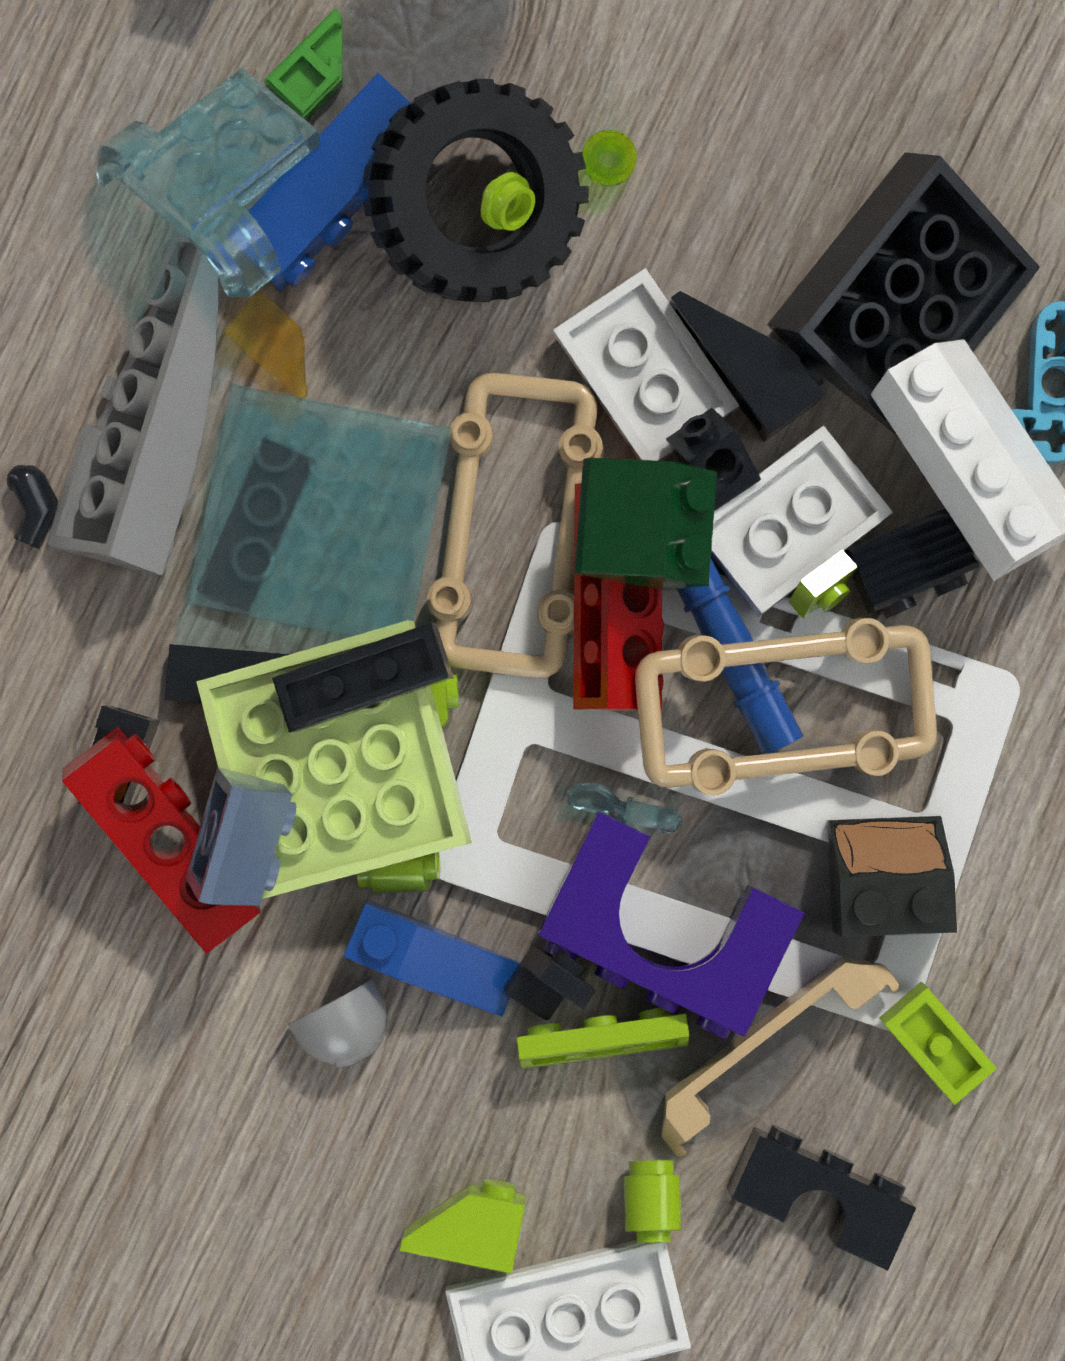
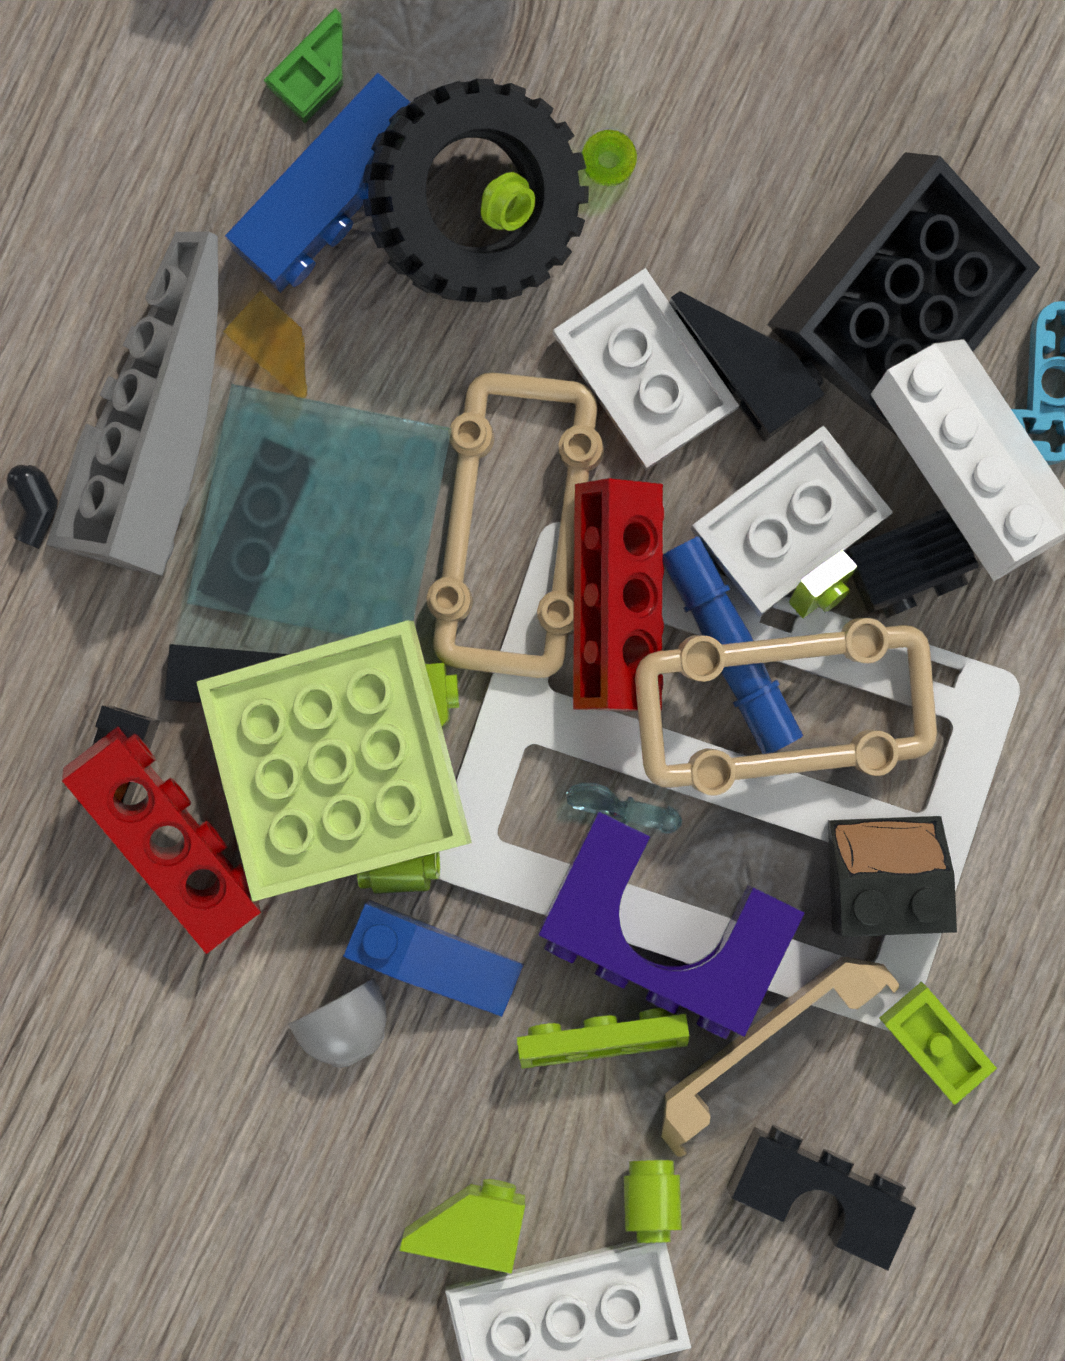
clear light blue piece [97,68,320,297] -> none
sand blue slope [186,767,296,906] -> none
black tile [272,622,454,733] -> none
black bracket [503,944,596,1020] -> none
dark green slope [574,458,717,590] -> none
black brick [666,408,762,511] -> none

